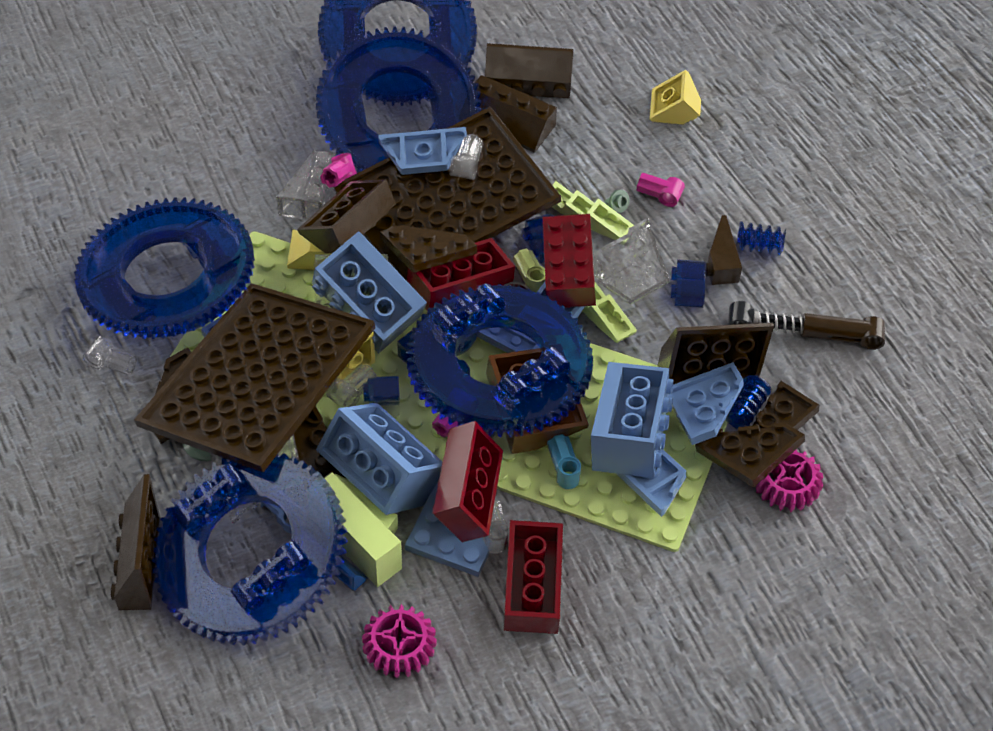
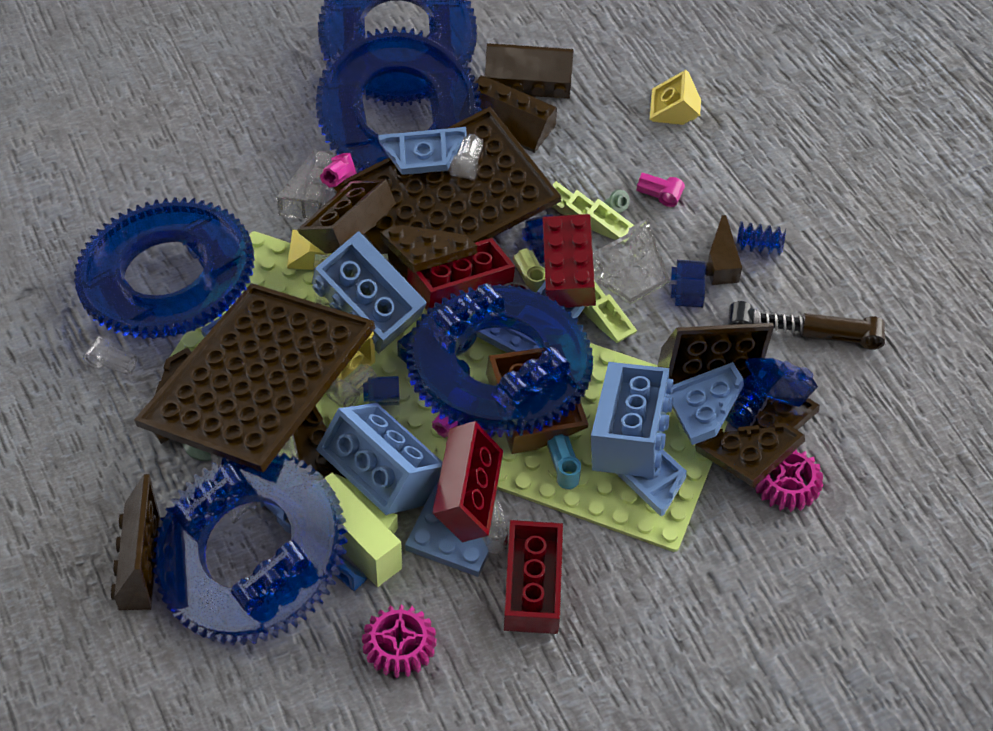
none -> clear blue slope [745,358,818,407]

